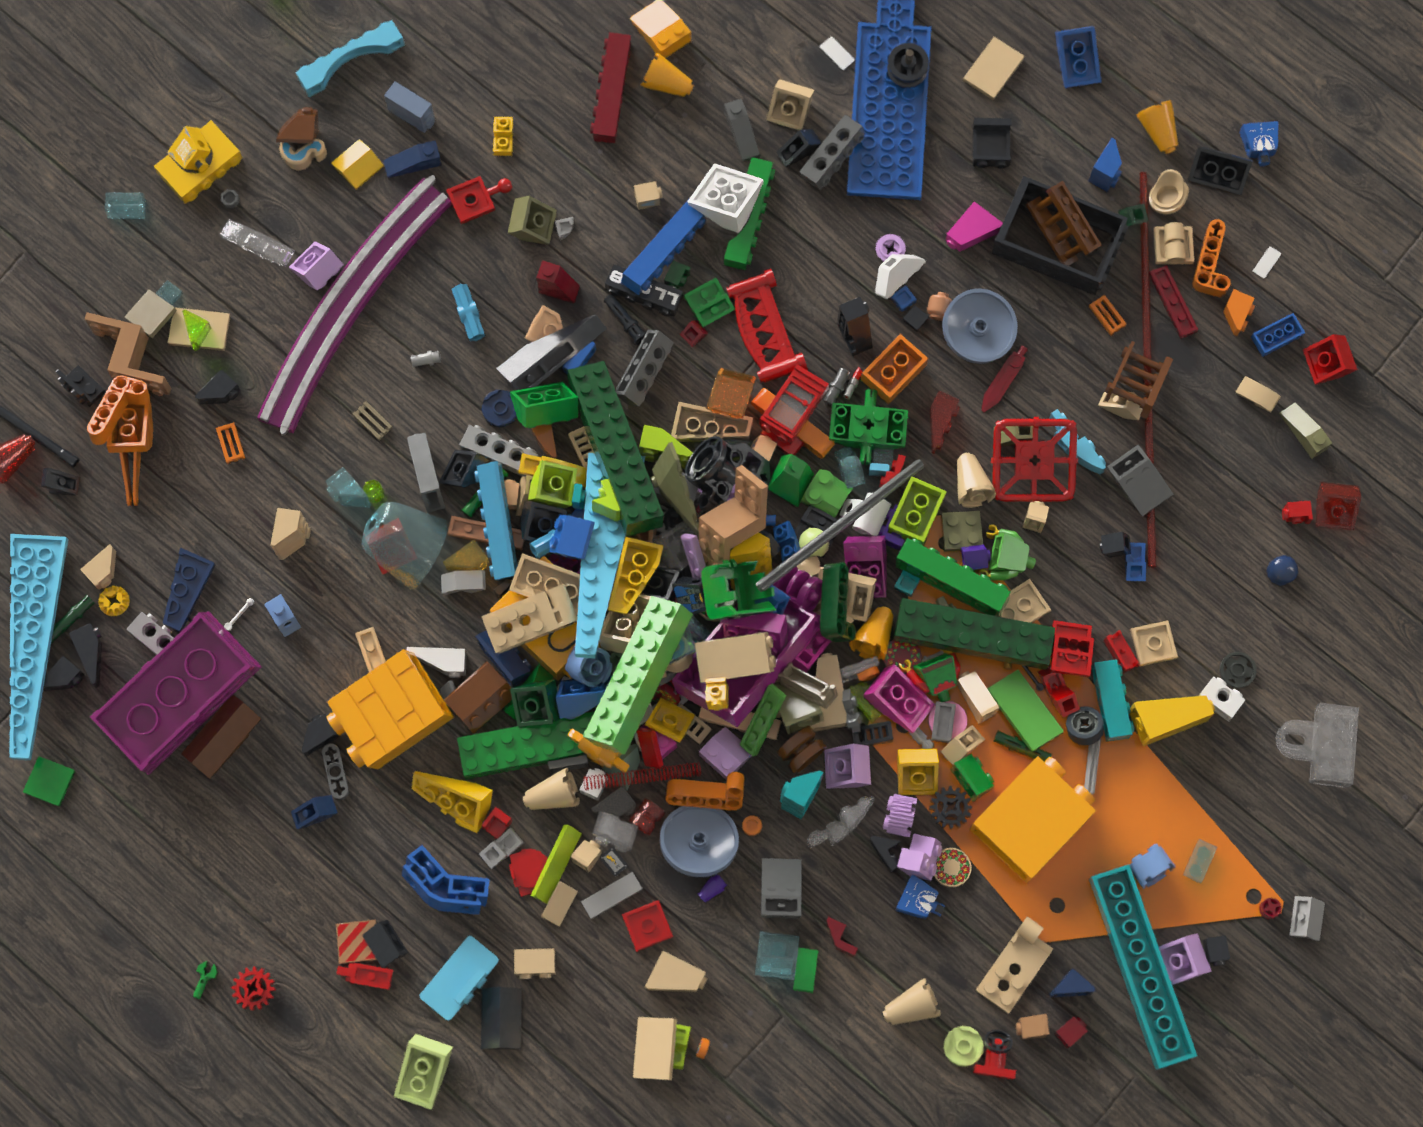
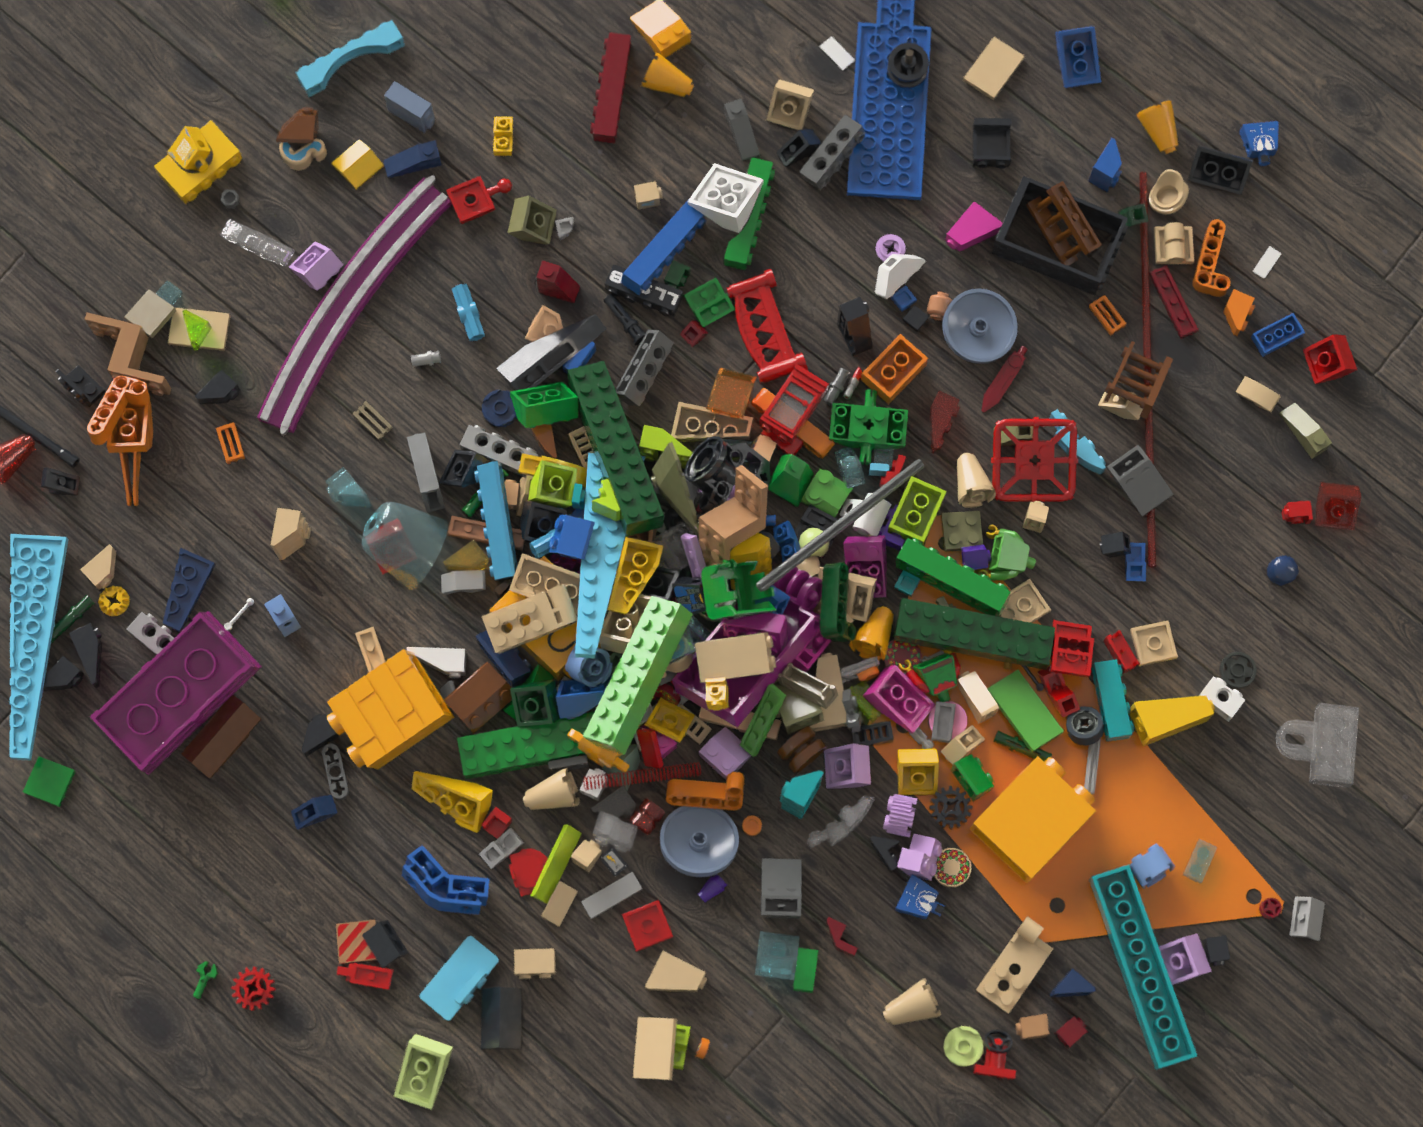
clear light blue hinge [105,193,146,219] -> none
clear neon green wheel [363,480,384,503] -> none

